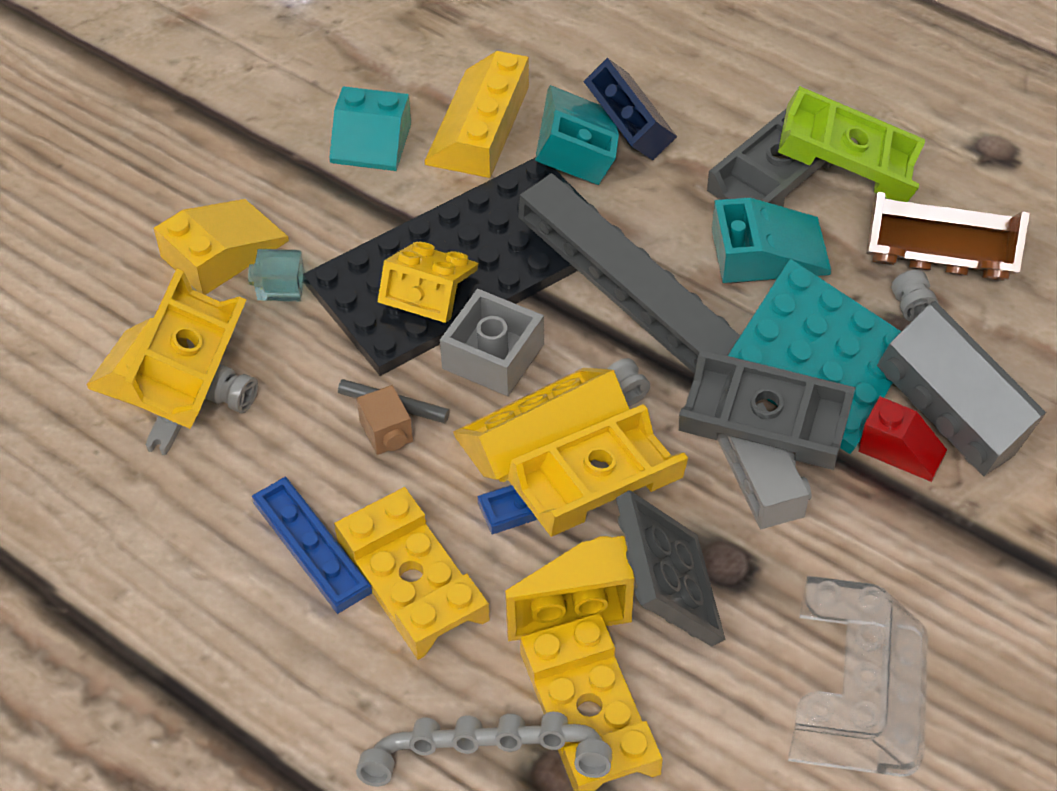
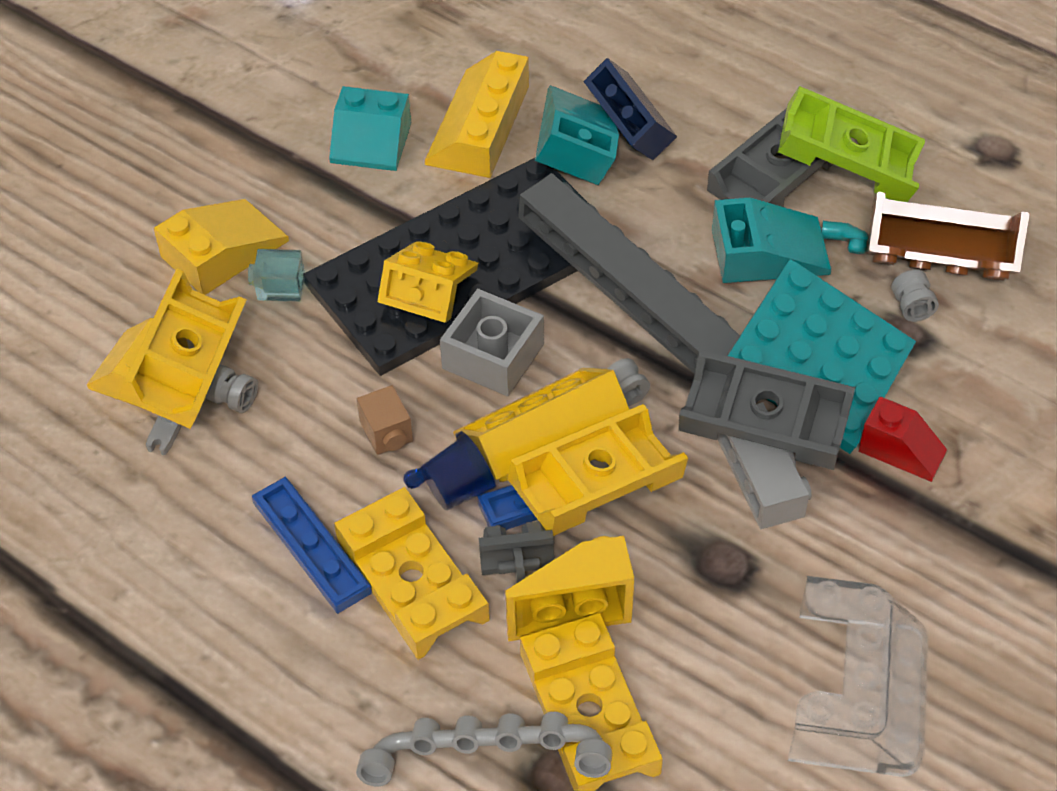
dark grey bar [338,379,450,424] -> none
dark grey plate [616,490,726,647] -> none
slope [877,301,1046,477] -> none
none -> clear blue hat [403,431,496,511]
none -> dark grey hips [479,521,554,583]
none -> teal arm [821,221,869,254]

